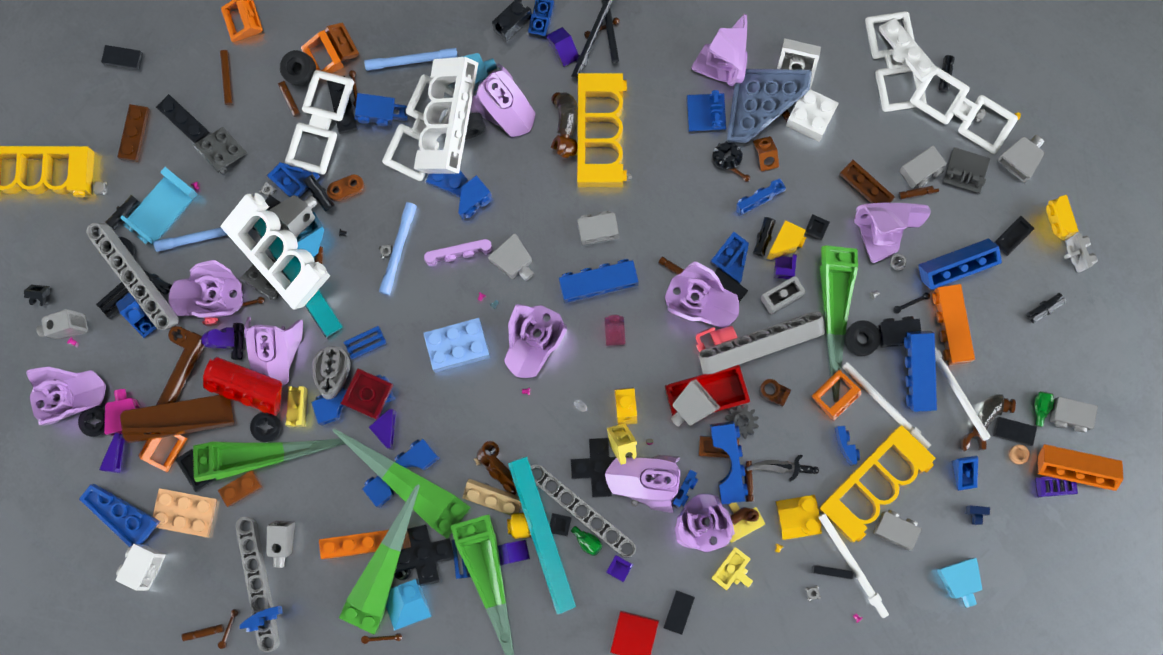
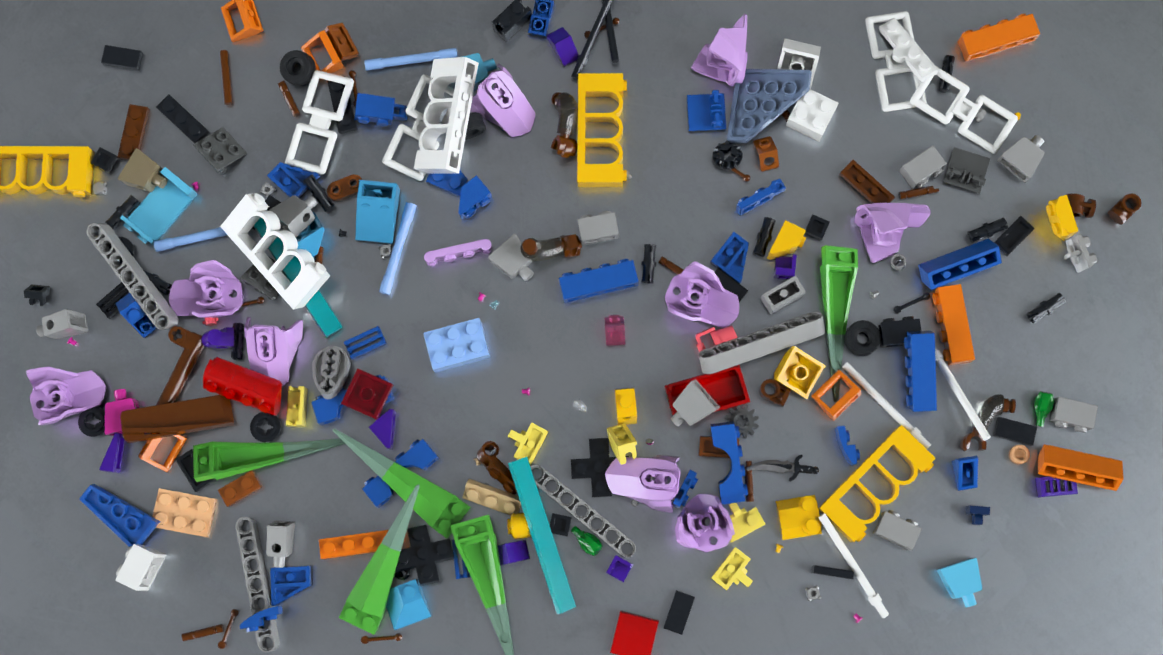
lavender piece [504,304,567,378] -> none
reddish brown arm [730,507,759,525] -> none
none -> black plate [91,147,118,173]
none -> dark tan torso [118,148,168,192]
none -> blue wing [270,566,312,606]
none -> dark azure slope [355,180,400,244]
none -> light yellow hinge [508,423,549,466]
none -> piece [520,234,582,261]
none -> black pin [641,244,657,284]
none -> yellow slope [774,346,826,399]
none -> orange brick [958,14,1040,62]
none -> black pin [967,217,1008,243]
none -> reddish brown piece [1066,193,1096,218]
none -> reddish brown piece [1108,193,1142,225]

